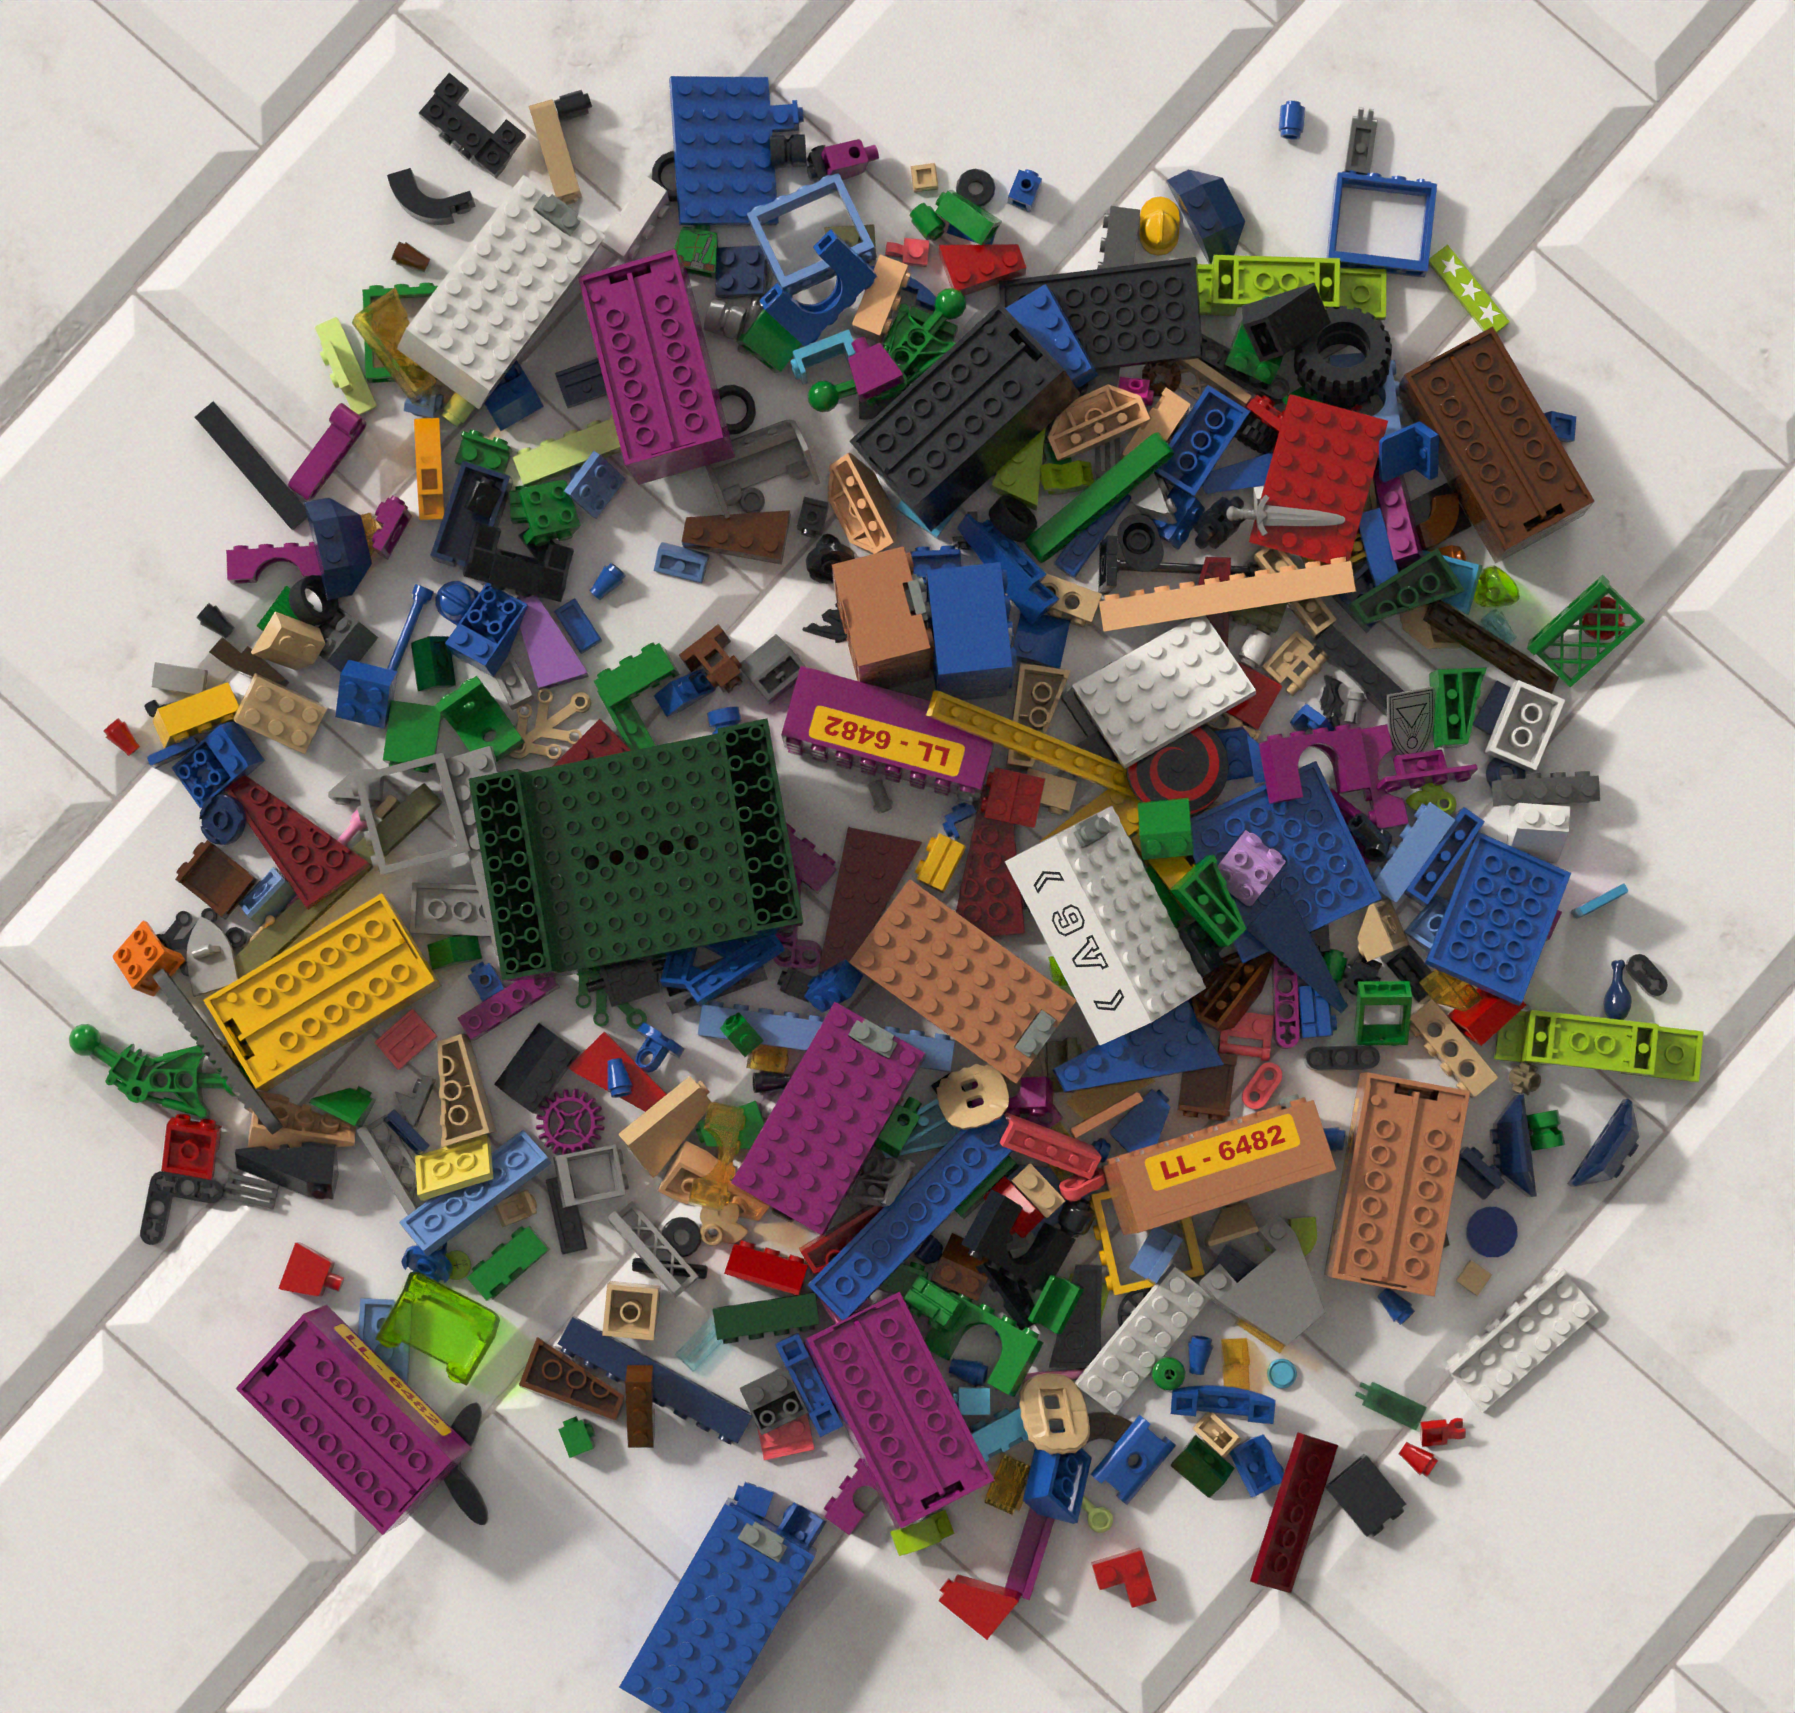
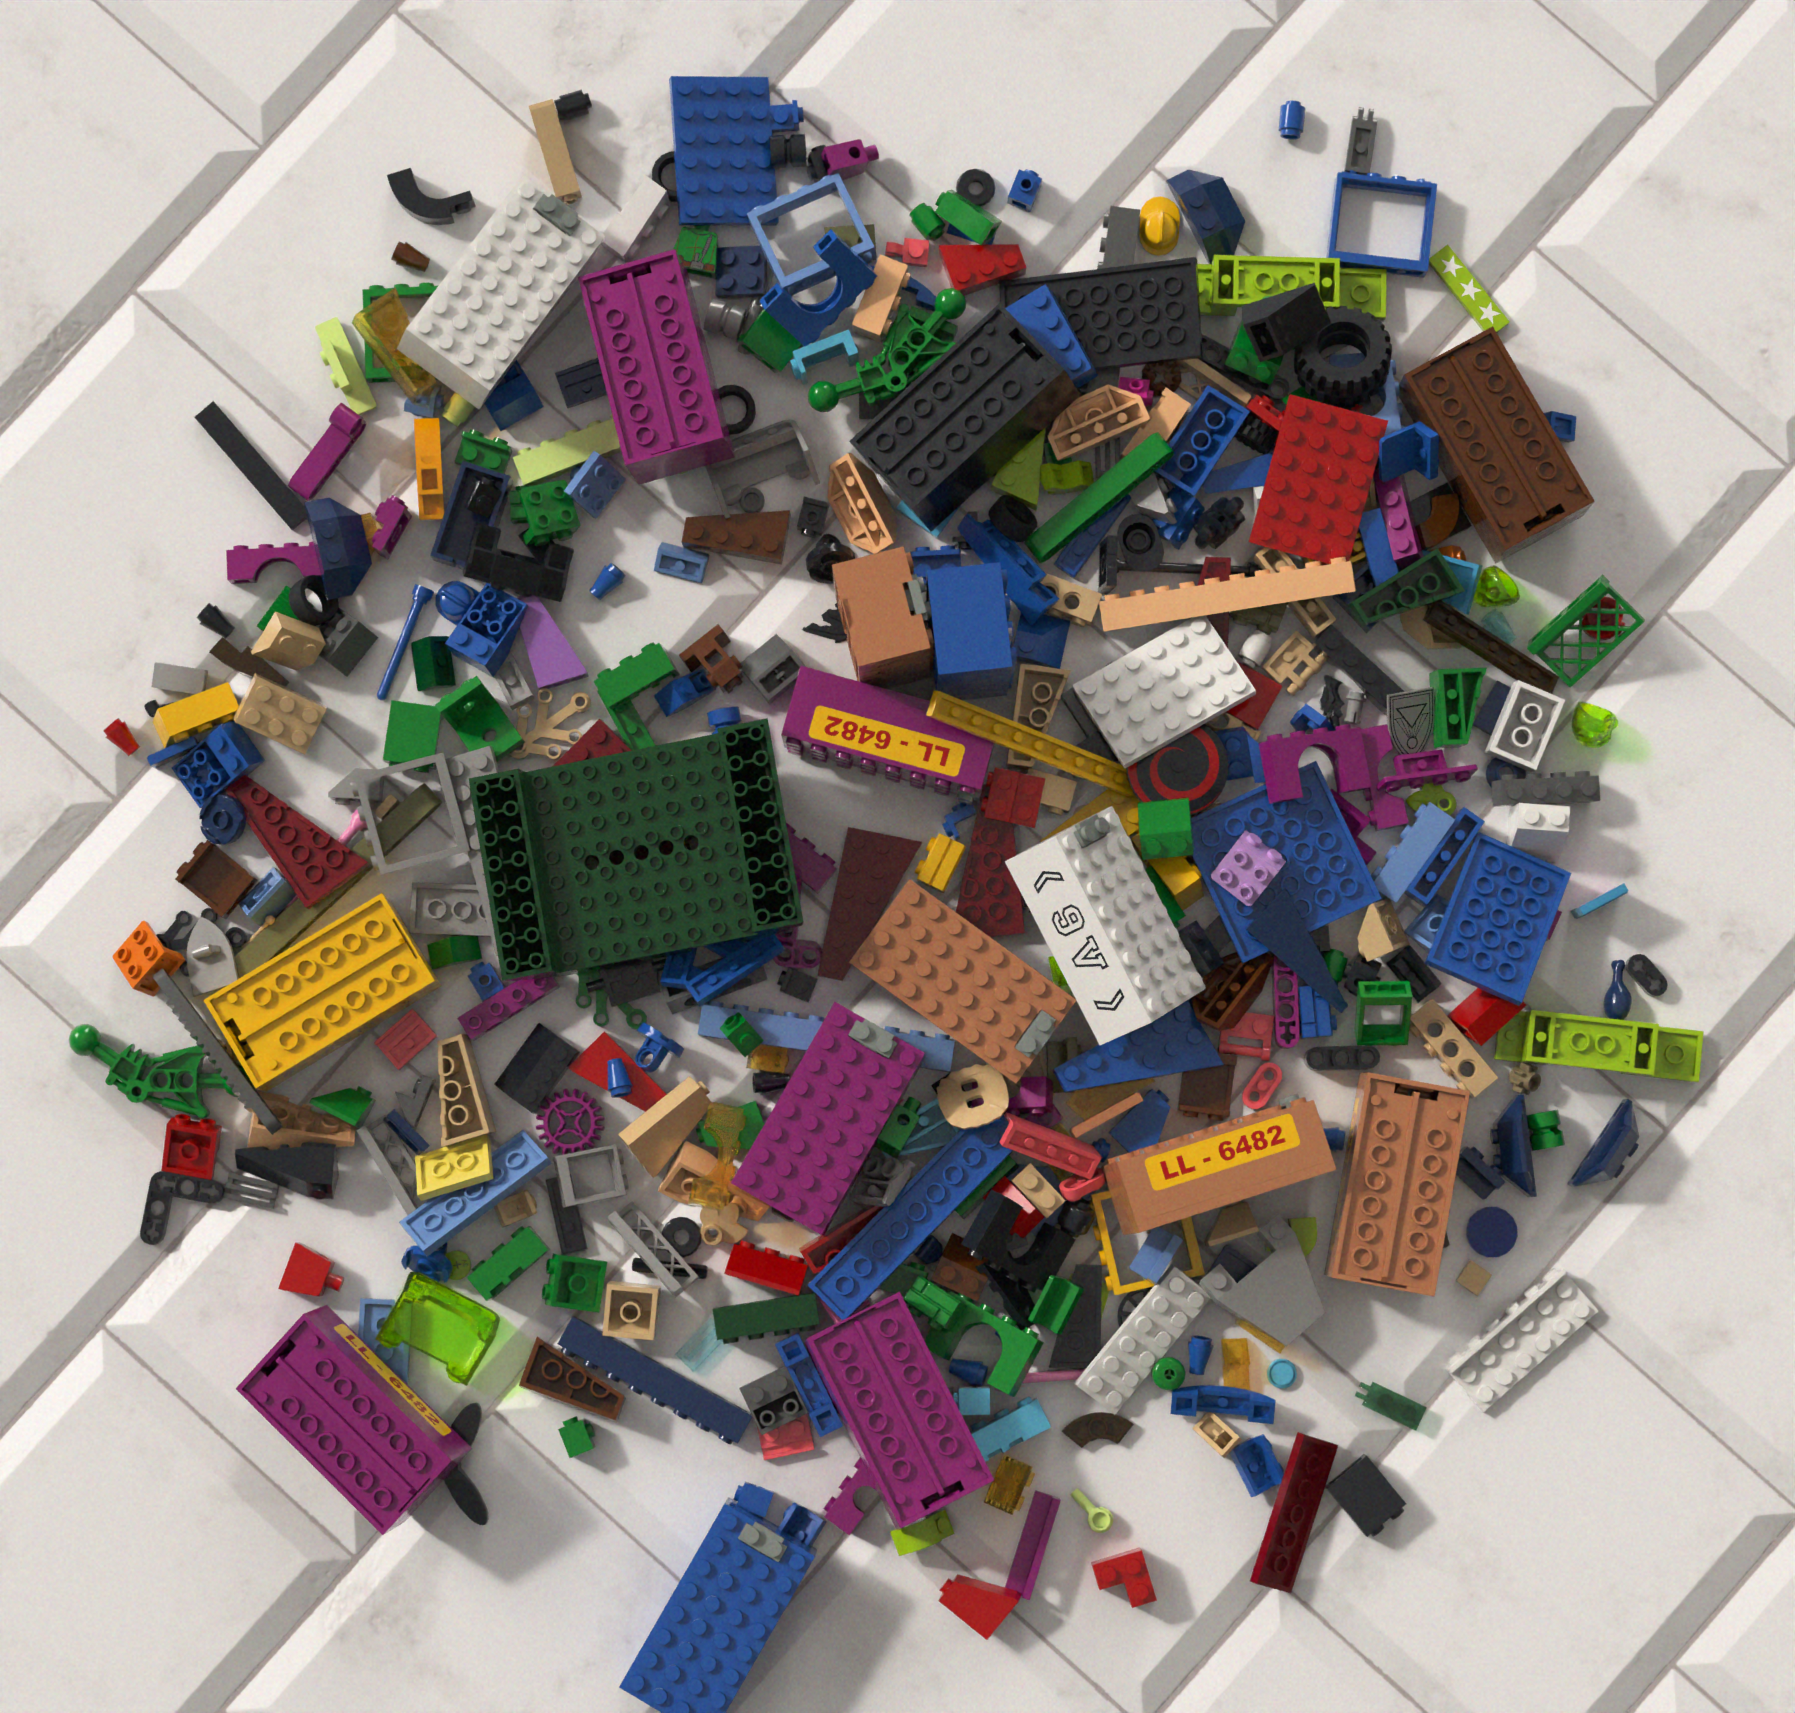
blue brick [335,660,398,729] -> none
black bracket [419,73,526,178] -> none
blue tile [554,598,602,654] -> none
reddish brown arch [625,1365,655,1448] -> none
blue brick [804,959,864,1013] -> none
magenta torso [848,337,904,403] -> none
light grey pin [867,779,893,813] -> none
tan tile [911,163,939,193] -> none
tan piece [1019,1373,1090,1455] -> none
blue slope [1023,1430,1092,1524] -> none
blue piece [1090,1414,1176,1505] -> none
green wedge [1170,855,1246,947] -> none
dark green panel [1171,1435,1235,1498] -> none
light grey sword [1226,495,1345,536] -> none
black piece [1347,813,1392,862] -> none
blue cone [1377,1288,1415,1325] -> none
red cone [1398,1442,1438,1477] -> none
clear yellow slope [1419,969,1483,1011] -> none
red plate [1420,1418,1466,1447] -> none
none -> green plate [542,1253,607,1313]
none -> clear neon green piece [1571,701,1618,748]

